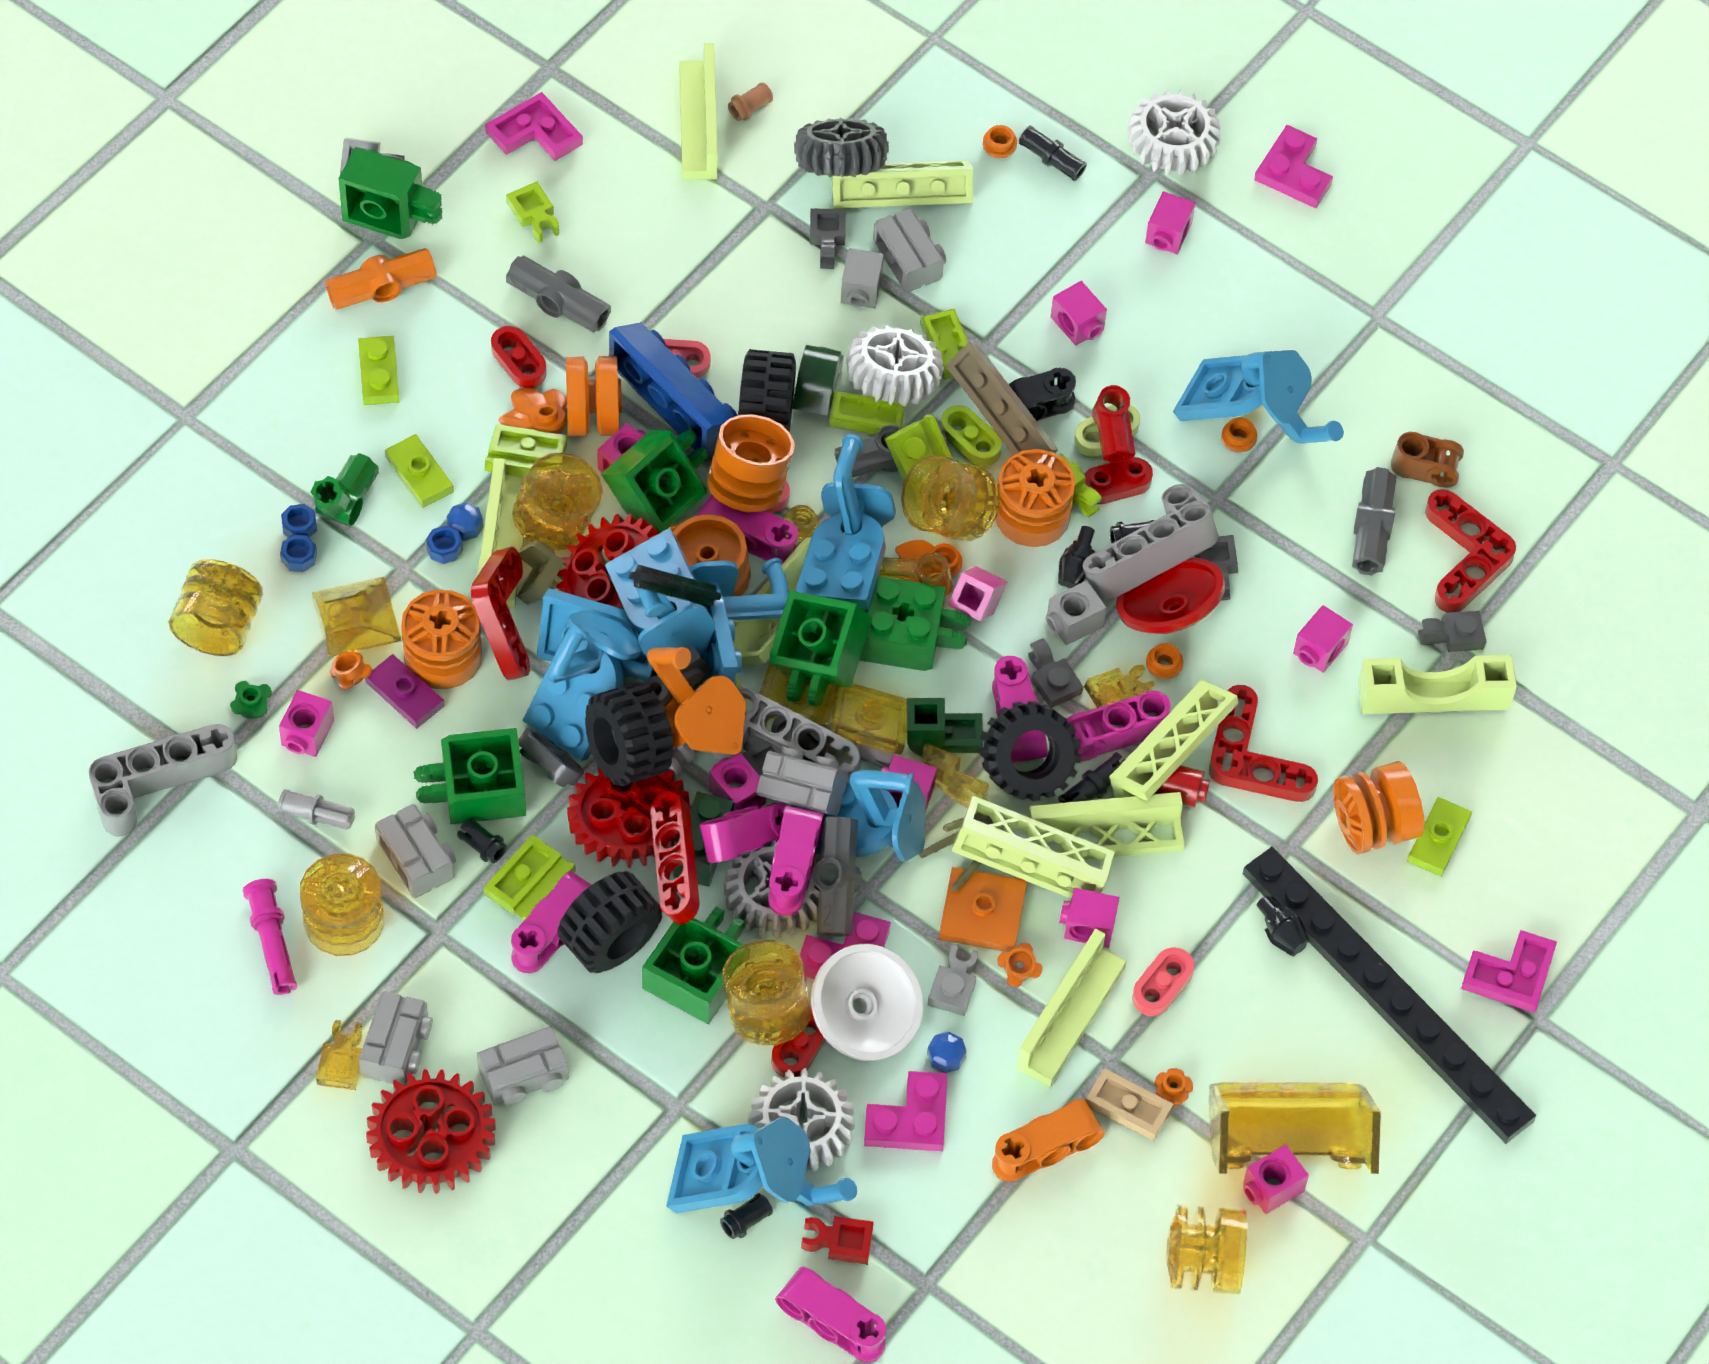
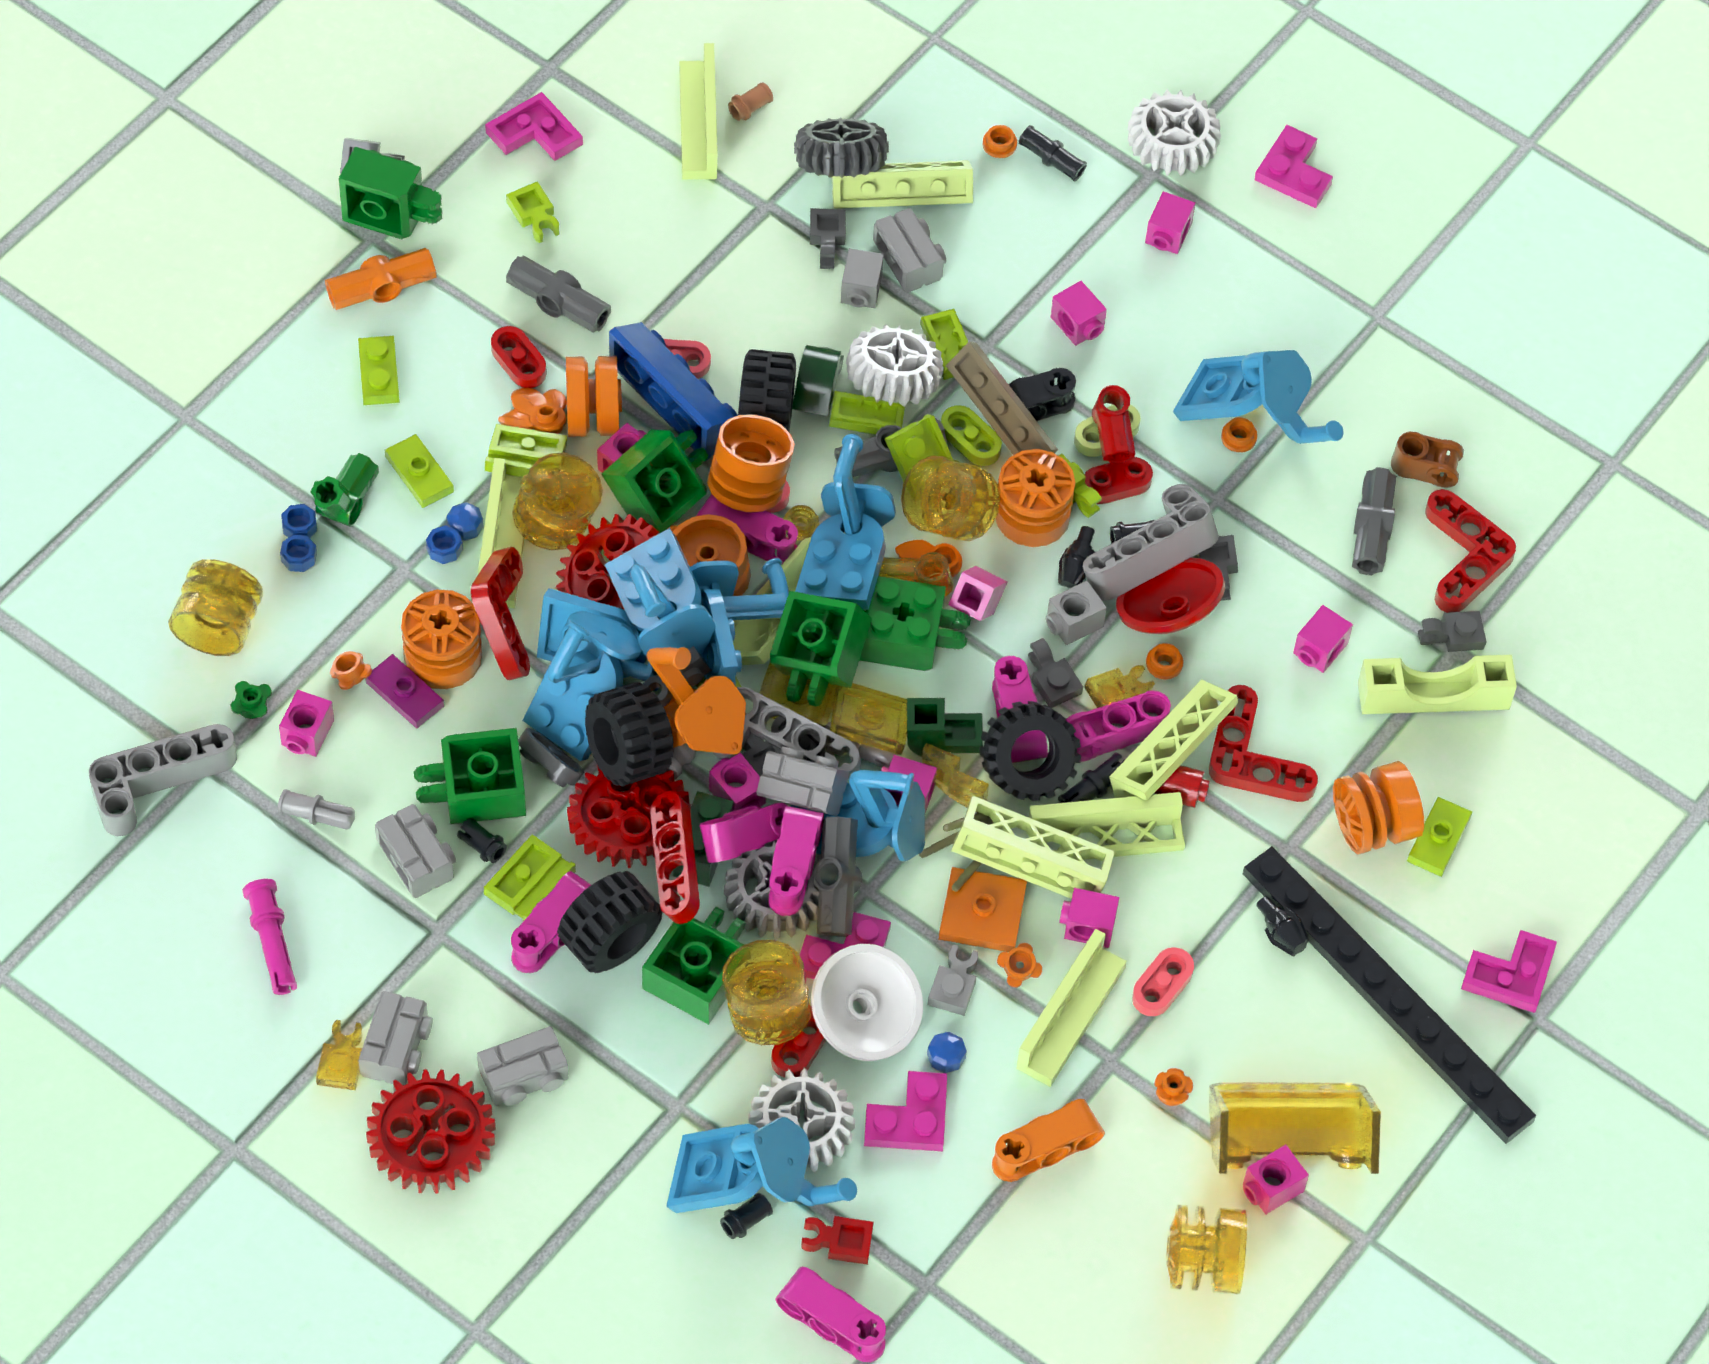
clear yellow wheel [300,854,384,956] -> none
clear yellow slope [312,577,401,658] -> none
olive bracket [517,540,565,605] -> none
black axle [629,565,721,607] -> none
tan plate [1086,1068,1174,1141] -> none

